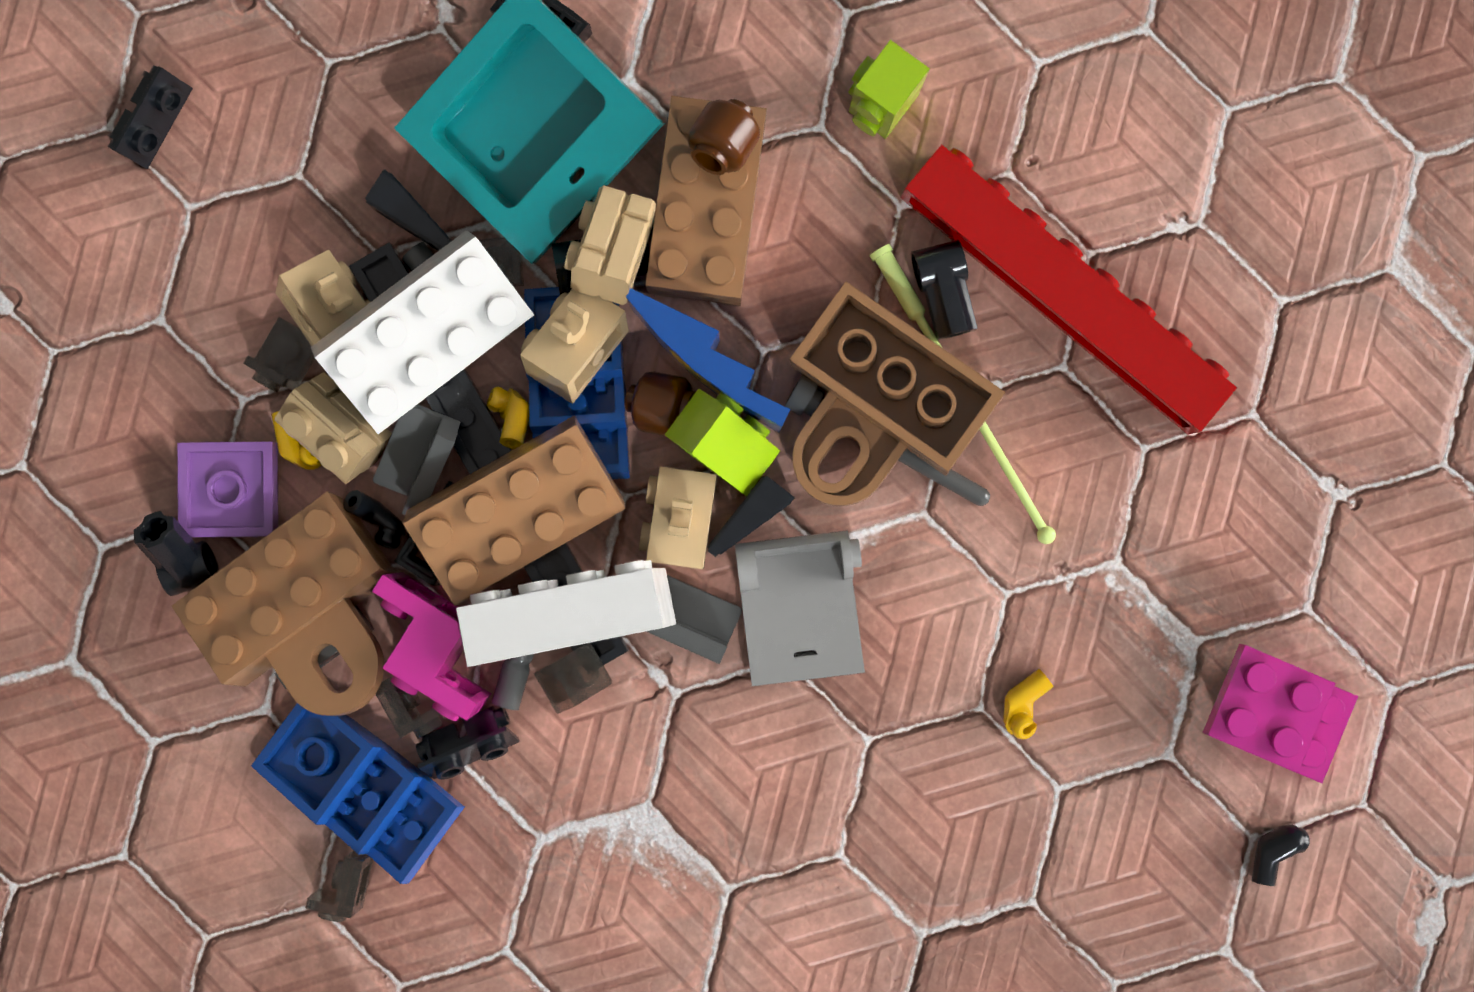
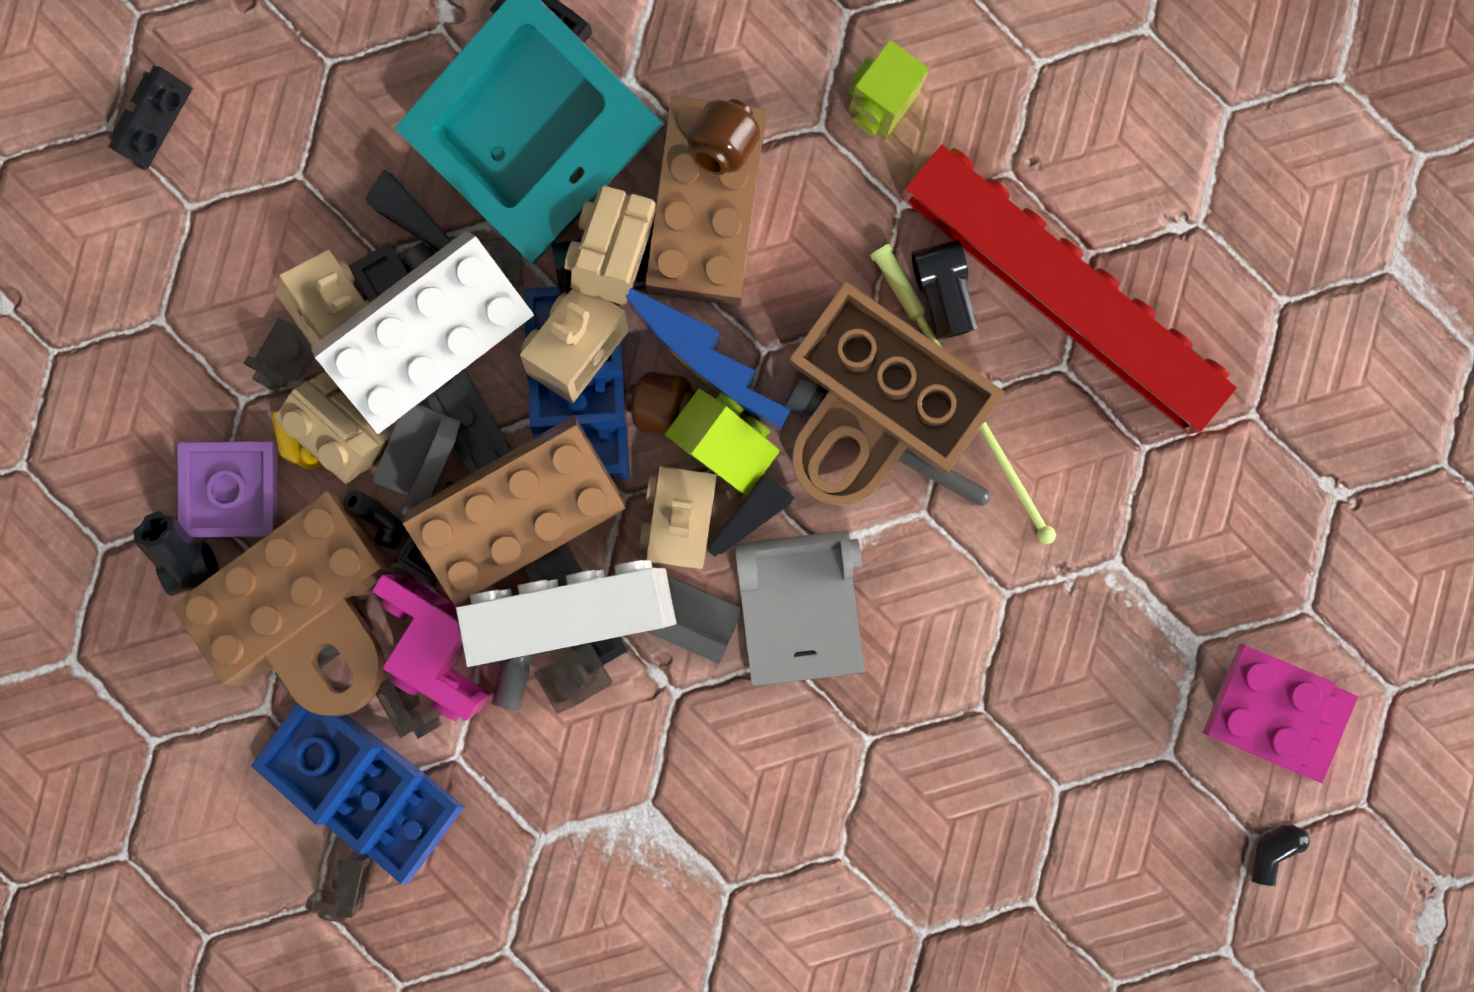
black hinge [416,706,520,780] -> none
yellow arm [487,386,530,449] -> none
yellow arm [1003,669,1053,740] -> none

